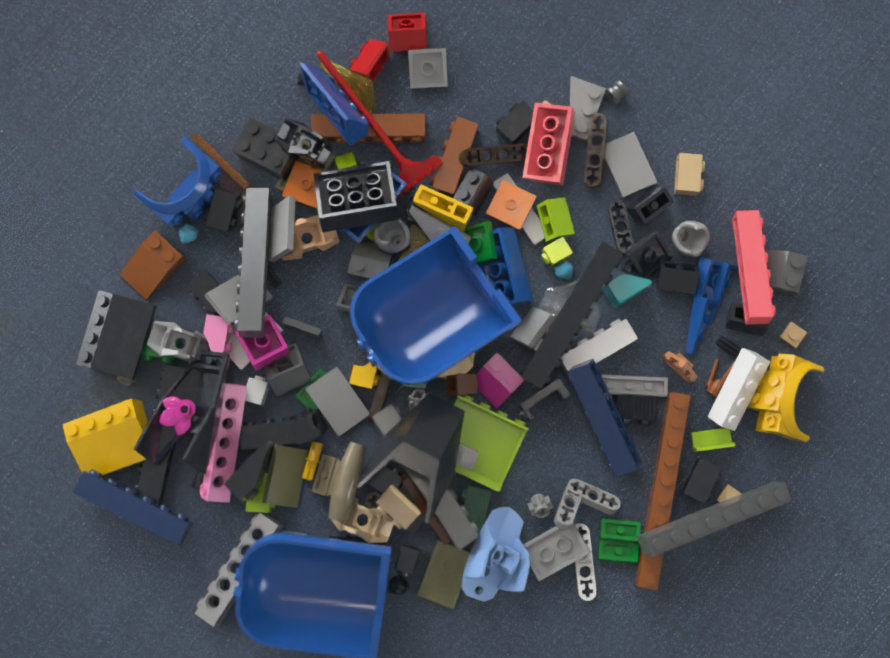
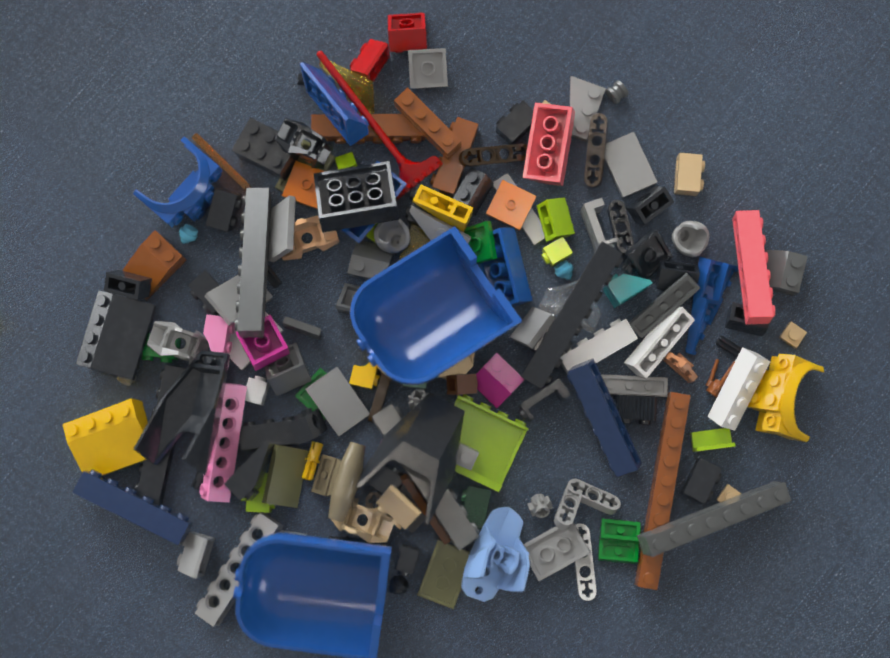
dark pink plate [160,396,196,435] -> none
none -> black brick [104,270,152,300]
none -> light grey slope [177,531,215,579]
none -> dark orange brick [394,87,461,160]
none -> light grey panel [580,198,618,252]
none -> white brick [624,307,695,378]
none -> dark grey plate [628,273,700,338]

